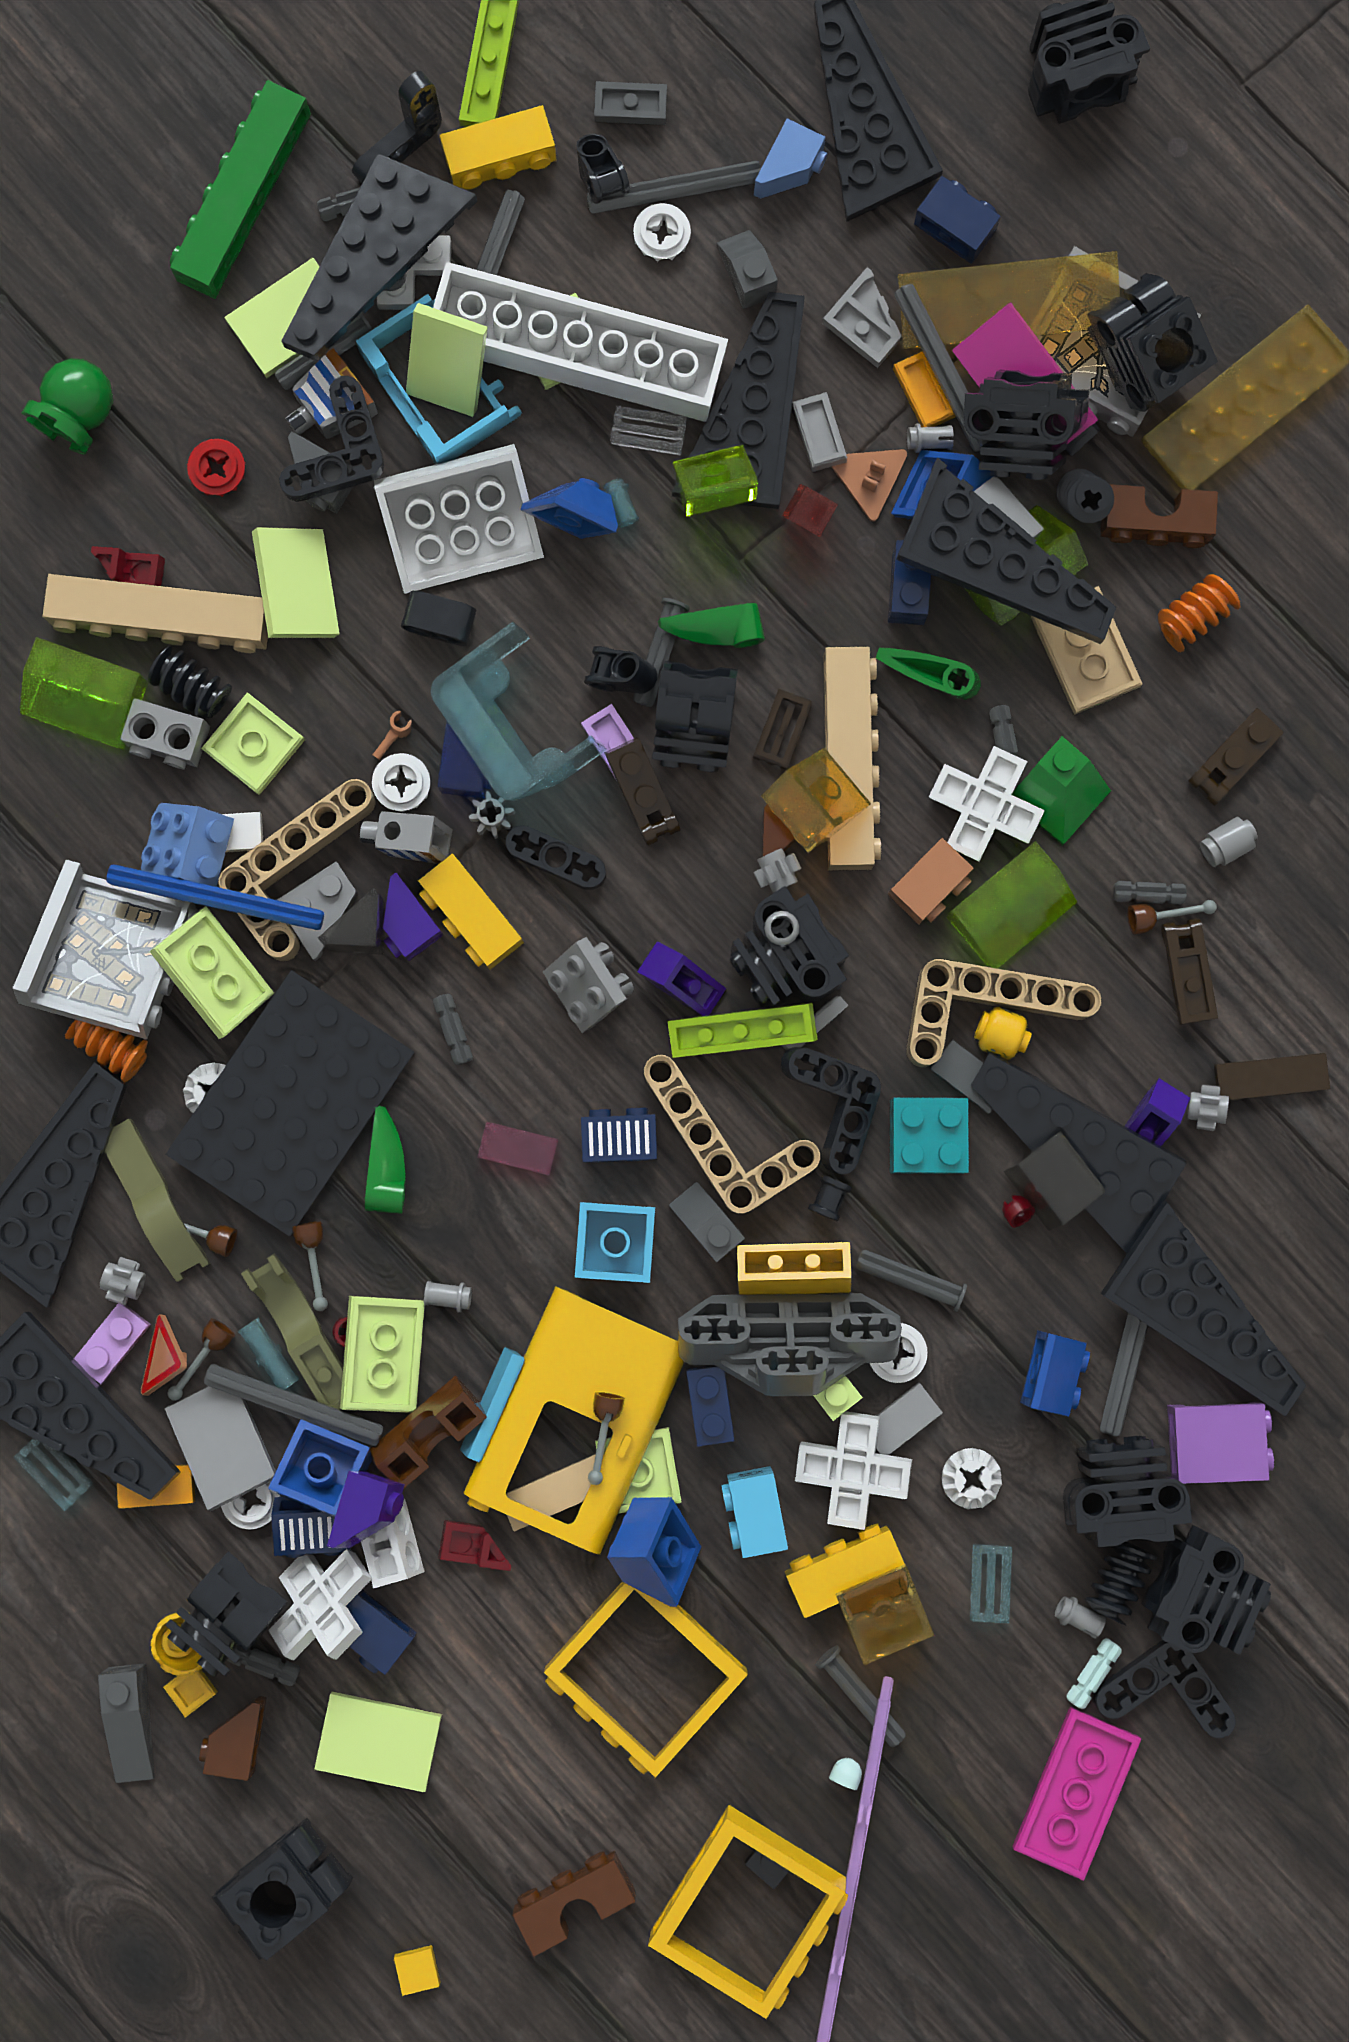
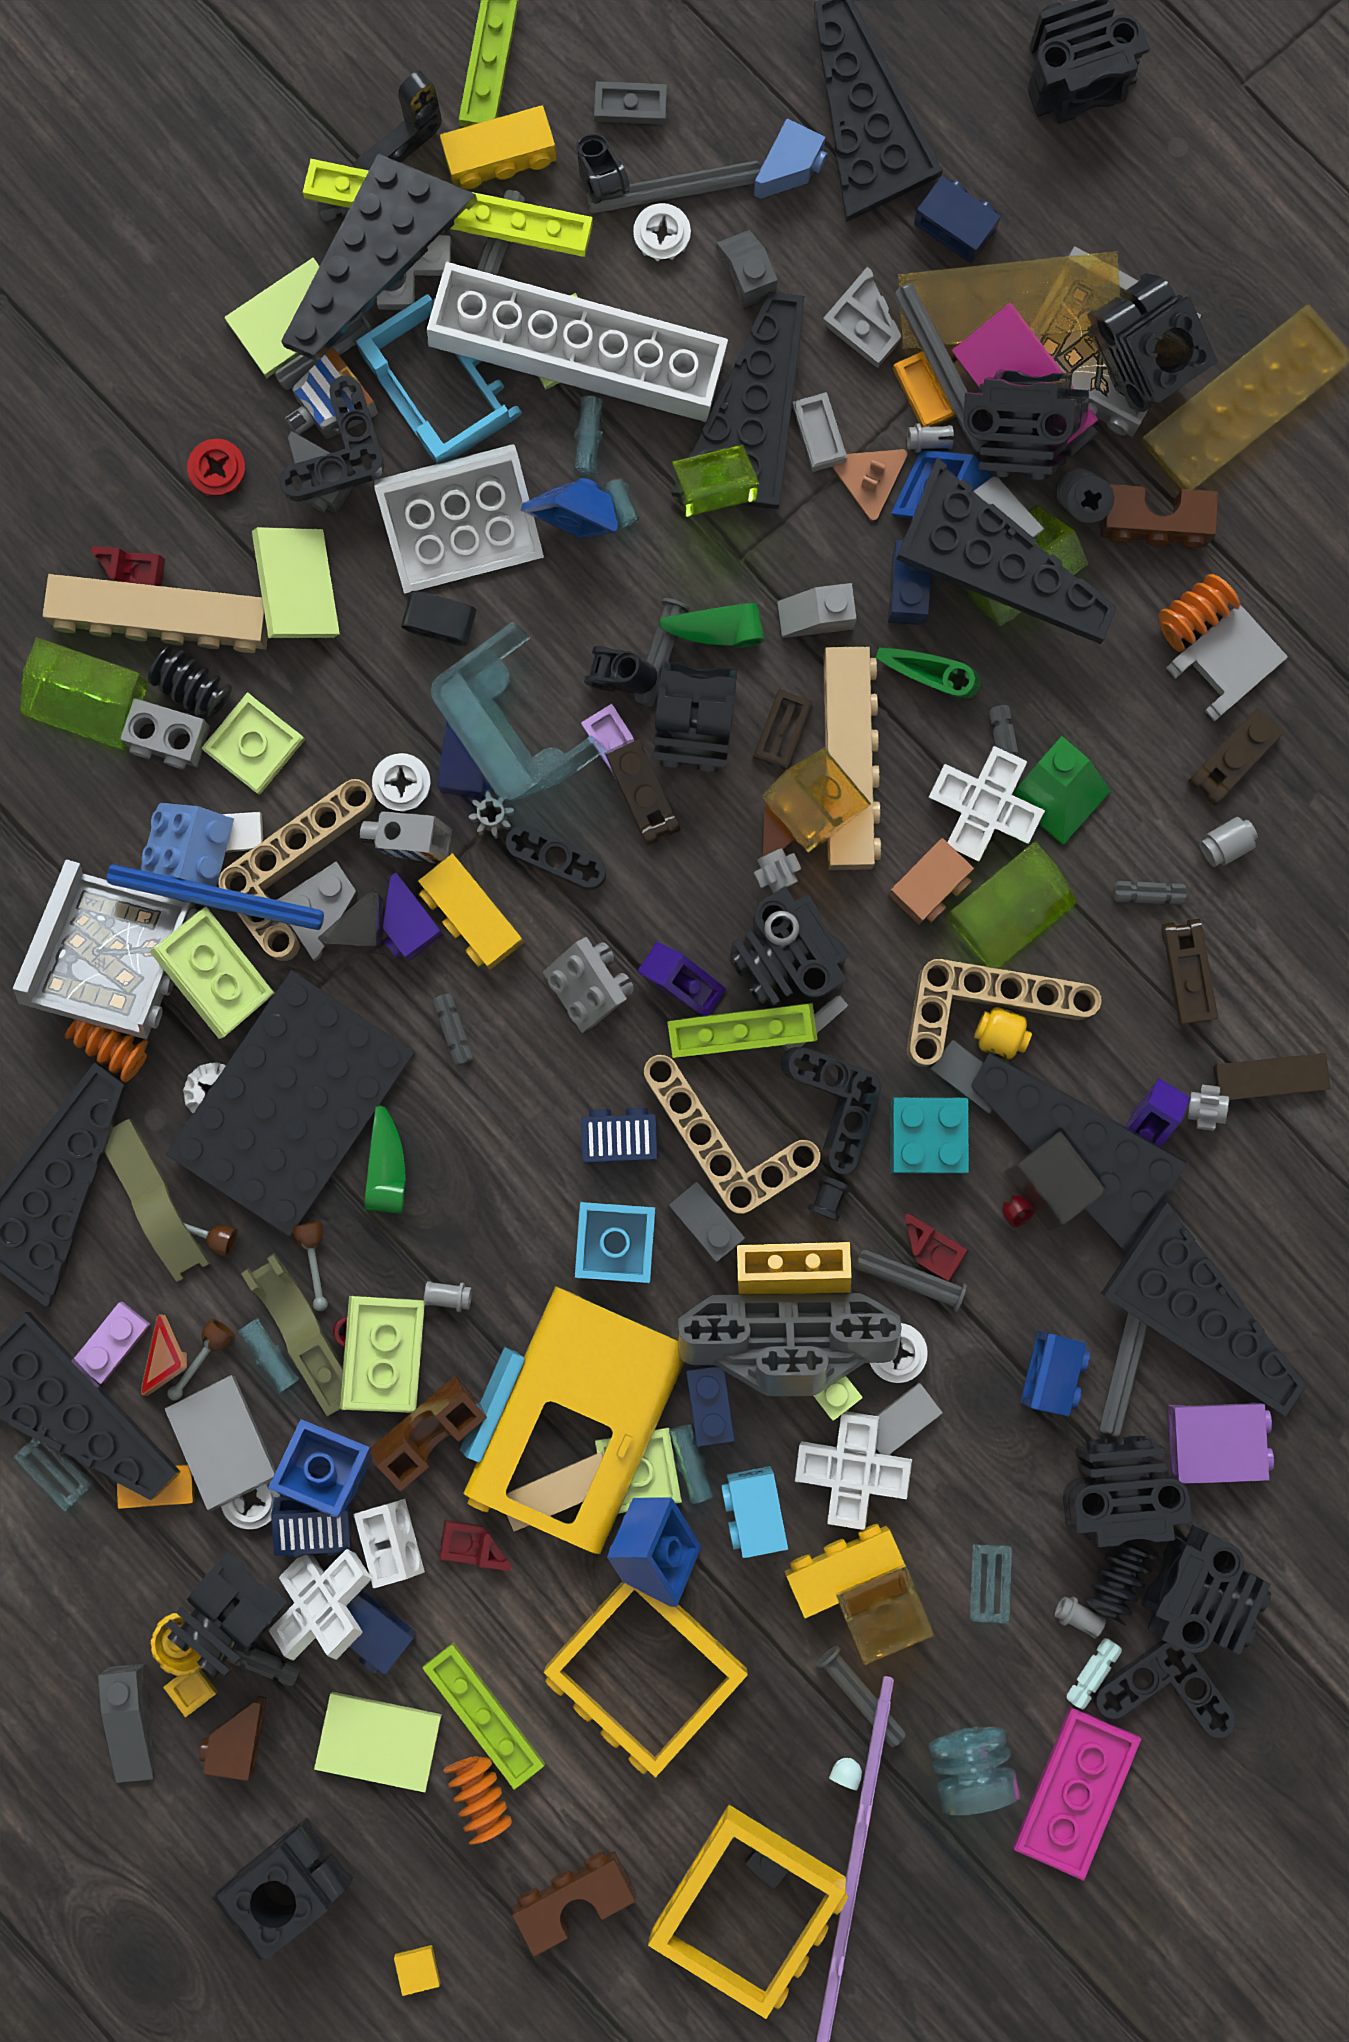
green tile [21,358,114,454] -> none
light grey gear [100,1257,146,1305] -> none
green brick [170,80,311,299] -> none
dark grey axle [204,1364,383,1446] -> none
dark purple slope [327,1471,405,1548] -> none
nougat hand [372,711,412,760] -> none
yellowish green tile [406,303,488,417] -> none
clear pink tile [478,1122,559,1176] -> none
hinge [588,1392,625,1485] -> none
clear tile [610,406,687,455] -> none
clear red brick [782,484,838,537] -> none
white gear [942,1448,1002,1509] -> none
tan tile [1031,586,1143,715] -> none
hinge [1127,900,1217,935] -> none
none -> neon yellow plate [303,159,593,257]
none -> lime plate [423,1642,545,1790]
none -> orange piece [443,1756,512,1844]
none -> clear light blue pin [574,396,604,474]
none -> clear light blue pin [669,1424,713,1503]
none -> light grey slope [777,583,856,638]
none -> dark red slope [904,1213,969,1282]
none -> clear light blue wheel [929,1727,1020,1815]
none -> light grey flag [1166,605,1288,721]

